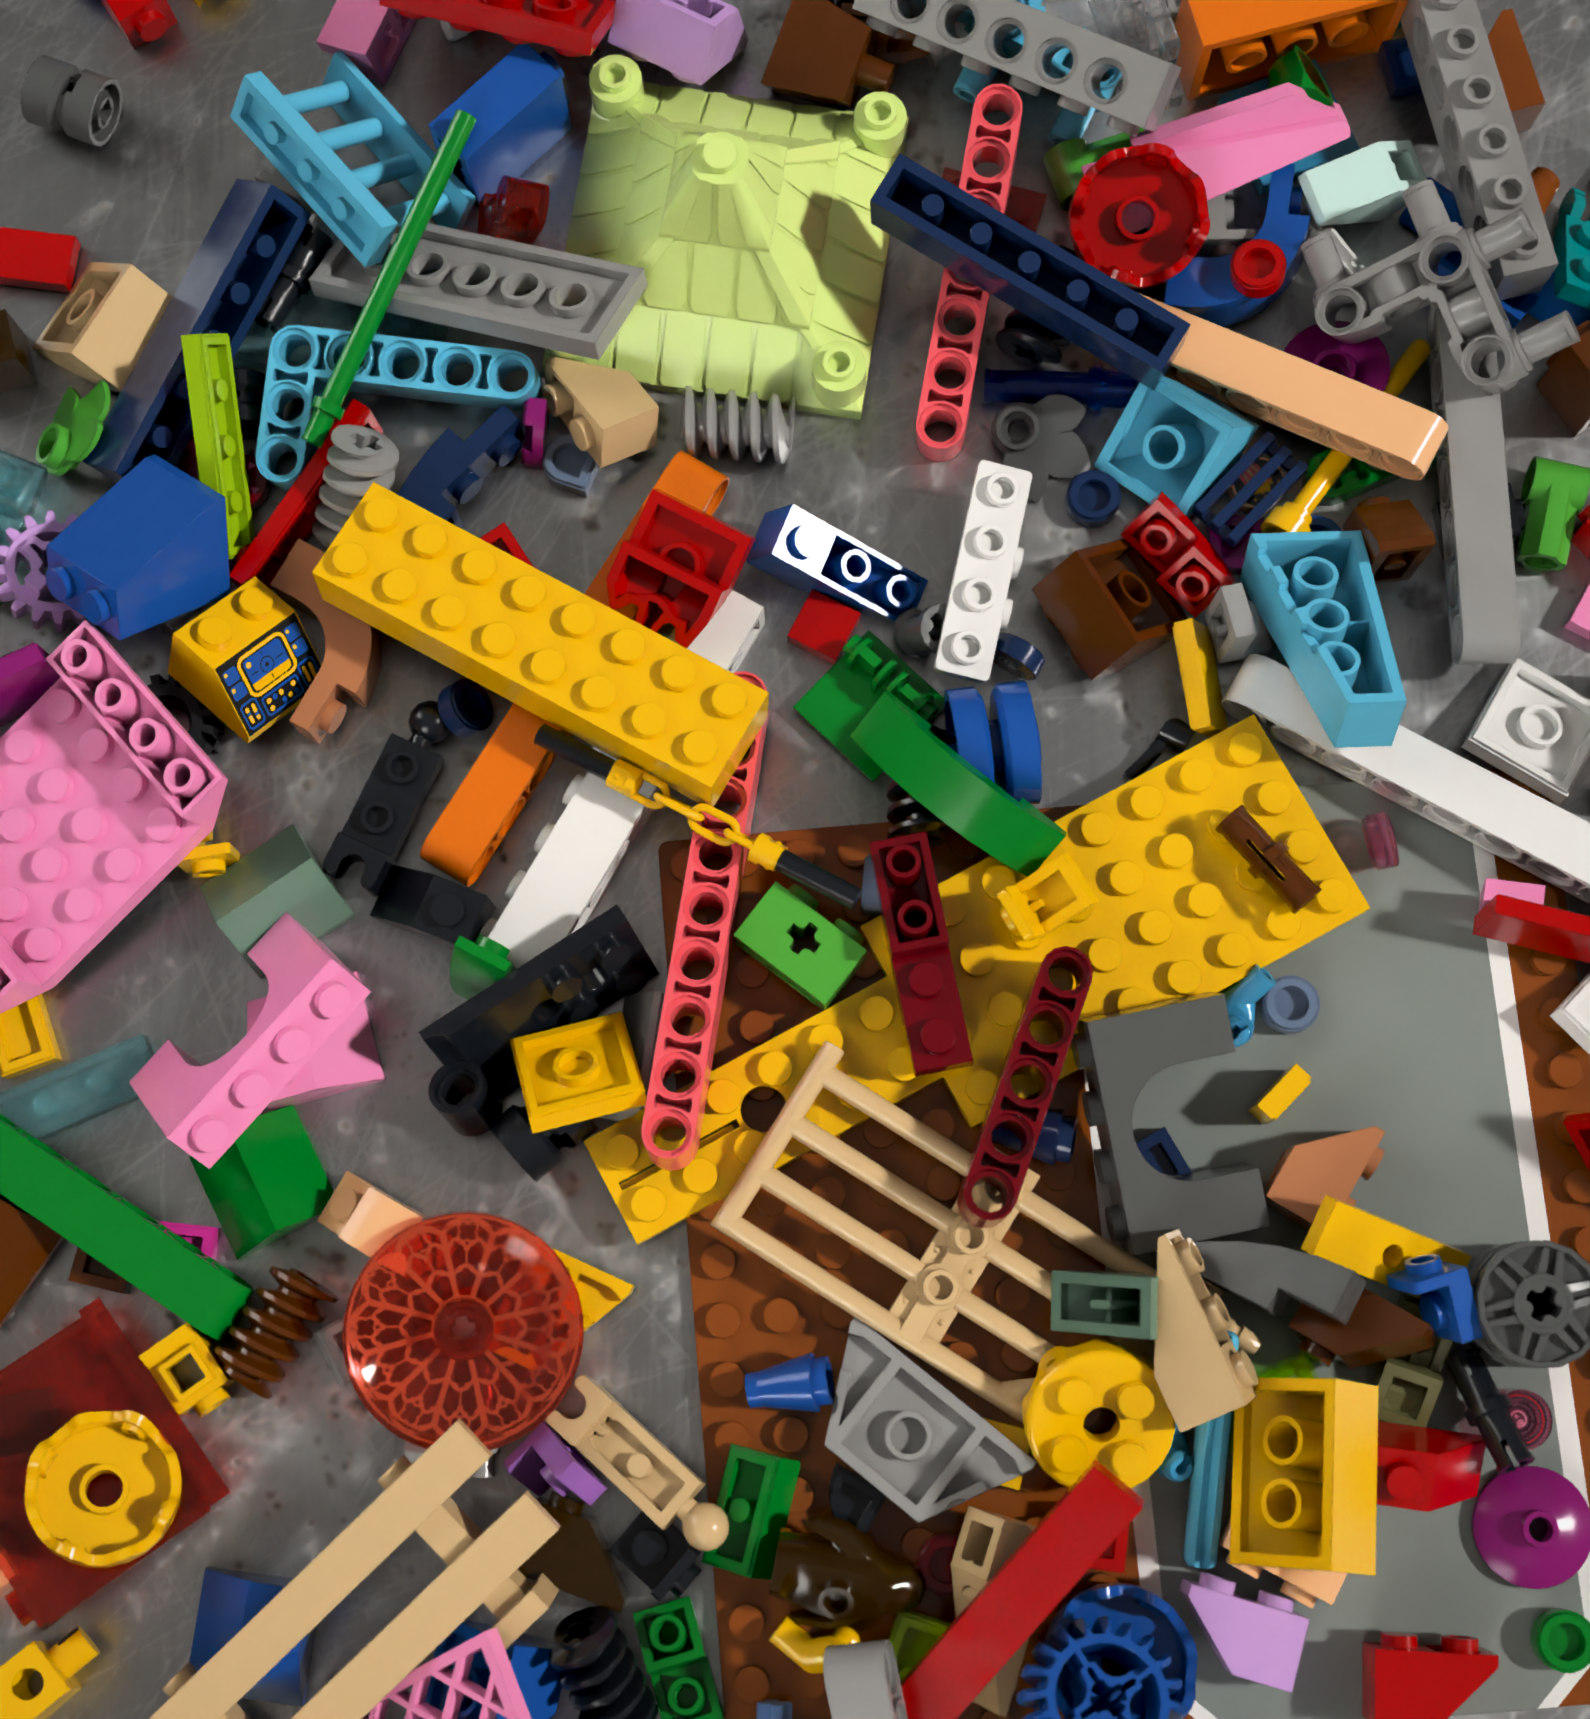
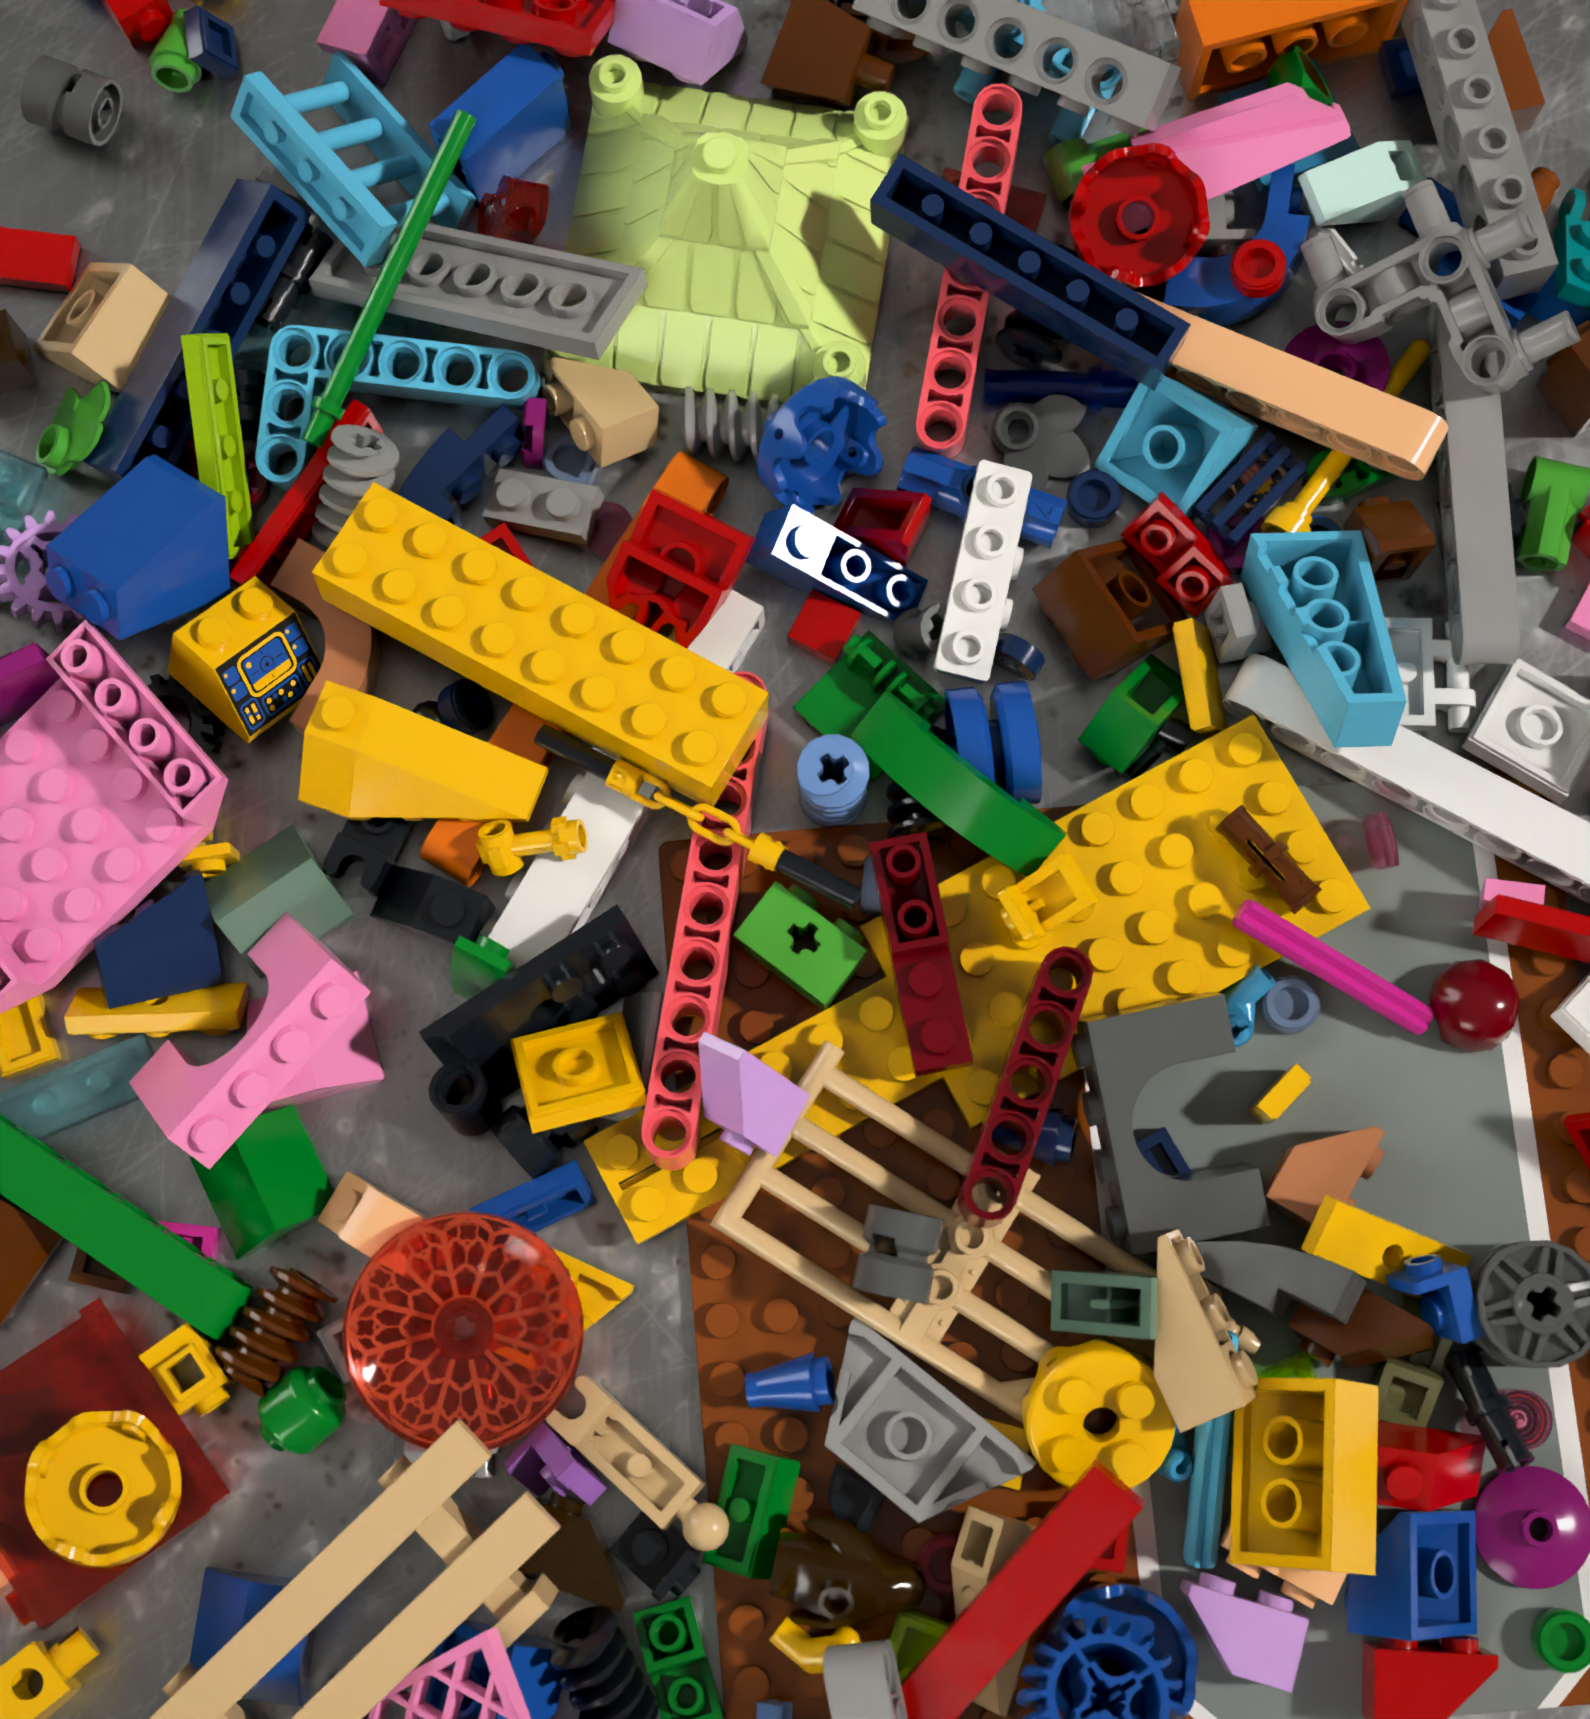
none -> yellow tile [64,982,250,1039]
none -> dark blue slope [93,869,224,1009]
none -> bright green cone [149,9,202,92]
none -> dark blue tile [183,5,239,80]
none -> green head [258,1366,347,1455]
none -> yellow wedge [298,680,549,822]
none -> blue tile [469,1159,597,1251]
none -> yellow bar [476,816,588,876]
none -> light grey plate [482,468,604,545]
none -> clear pink tile [573,502,632,563]
none -> lavender slope [698,1031,810,1157]
none -> blue plate [757,376,887,515]
none -> medium blue piece [797,734,870,827]
none -> red slope [833,487,932,568]
none -> dark grey wheel [852,1204,944,1303]
none -> blue piece [896,446,1068,548]
none -> green slope [1078,654,1185,774]
none -> dark pink axle [1232,900,1434,1035]
none -> blue slope [1344,1509,1477,1641]
none -> white plate [1384,617,1476,733]
none -> dark red hair [1429,959,1520,1053]

